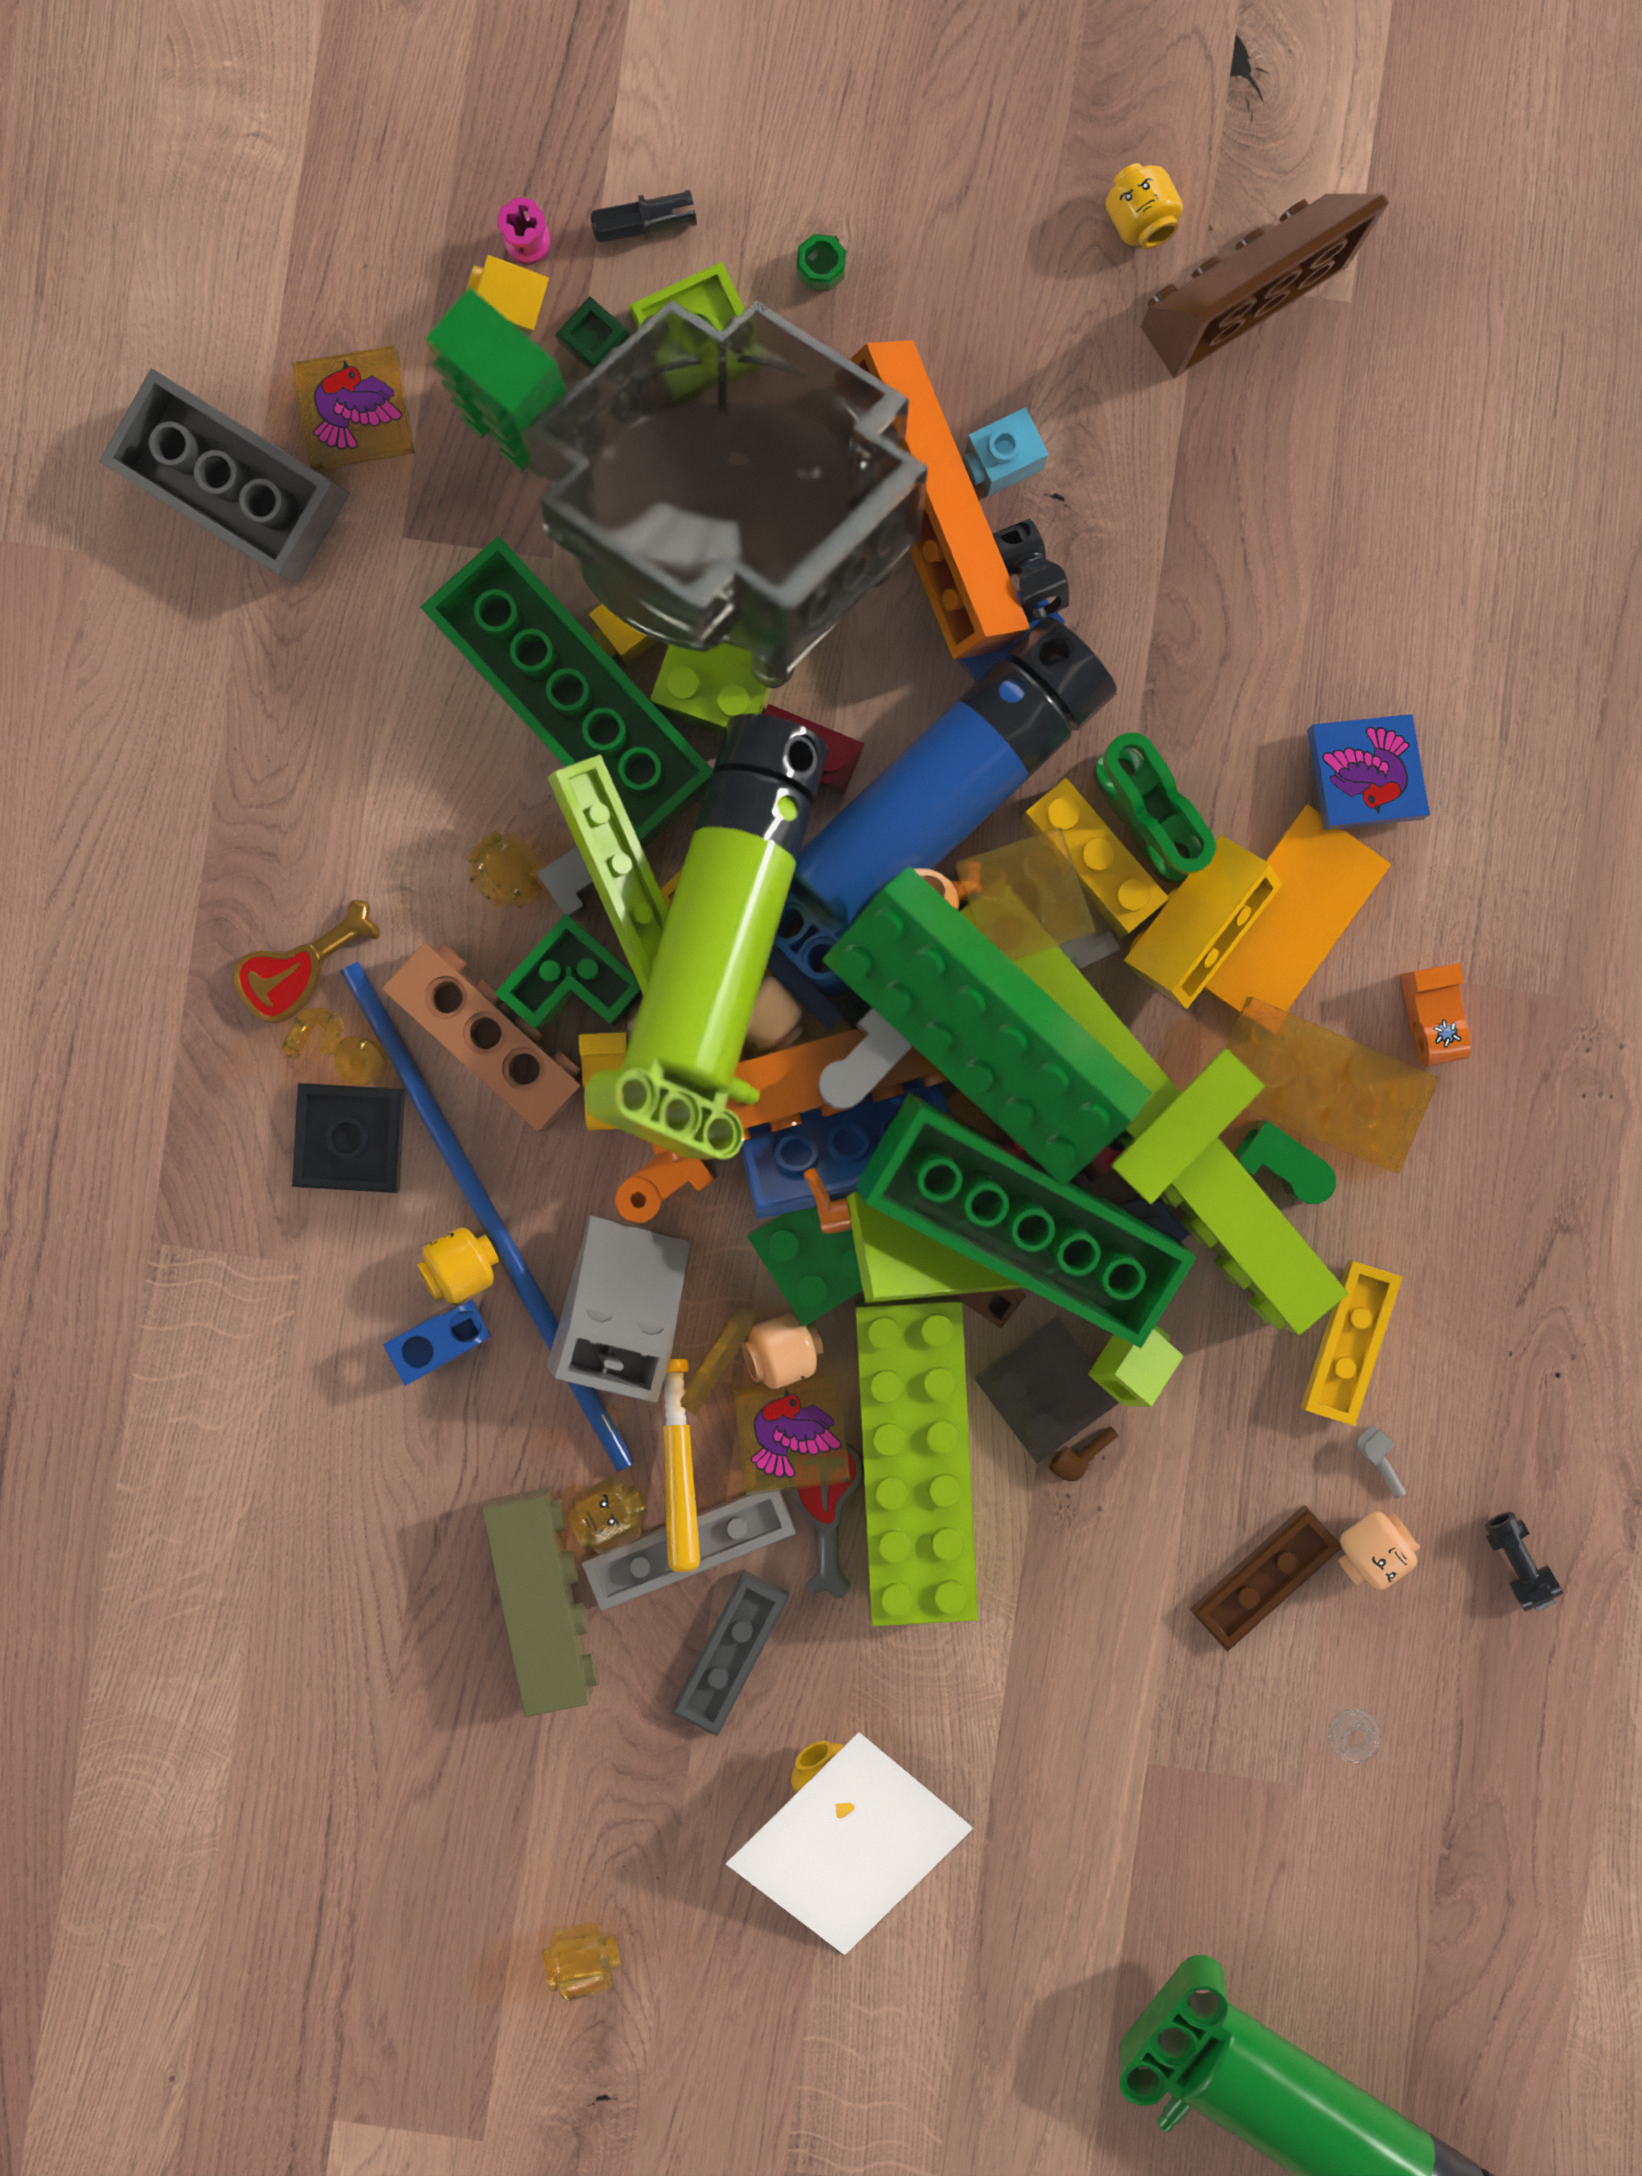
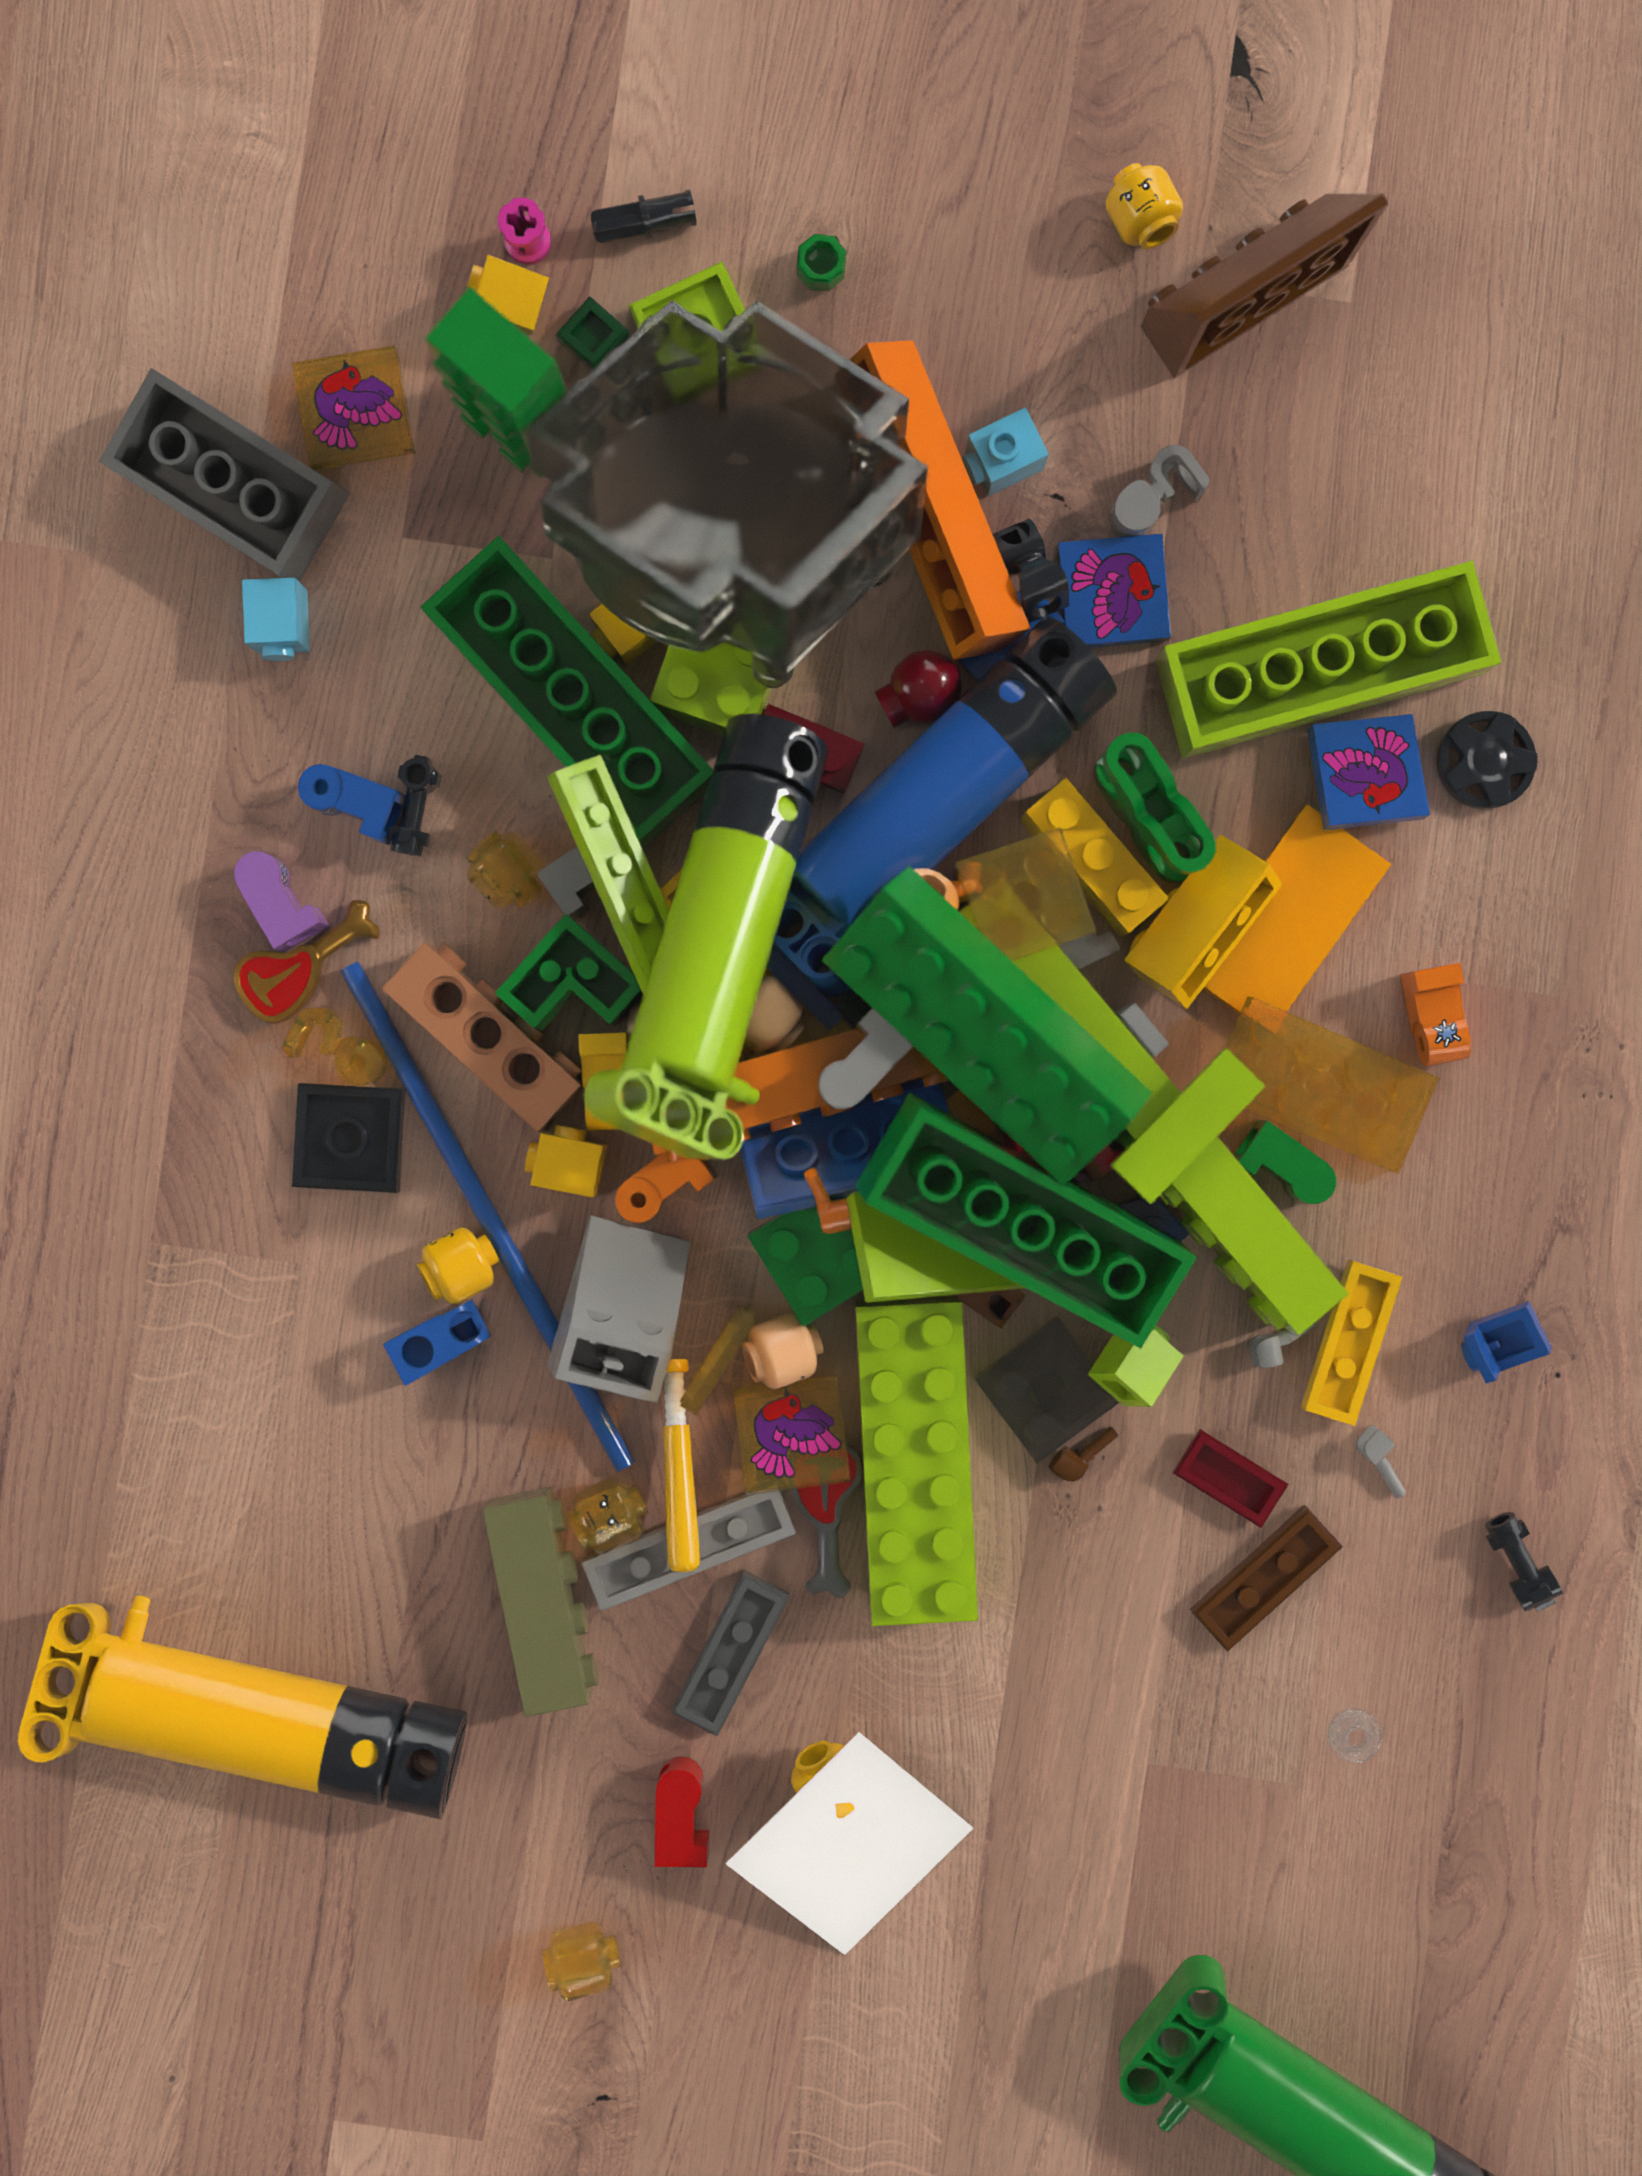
light nougat head [1338,1511,1420,1591] -> none
none -> yellow piece [18,1595,468,1820]
none -> medium lavender leg [234,851,329,952]
none -> medium azure brick [242,577,310,661]
none -> blue leg [298,764,405,845]
none -> black bar [387,755,442,857]
none -> yellow brick [525,1125,608,1198]
none -> red leg [654,1756,710,1868]
none -> dark red piece [874,650,962,728]
none -> tile [1057,534,1171,648]
none -> light grey leg [1110,445,1209,537]
none -> light grey tile [1114,1003,1170,1057]
none -> lime brick [1155,560,1502,759]
none -> dark red tile [1172,1428,1289,1528]
none -> light grey hand [1249,1321,1319,1368]
none -> black wheel [1437,711,1538,810]
none -> blue bracket [1461,1301,1552,1384]

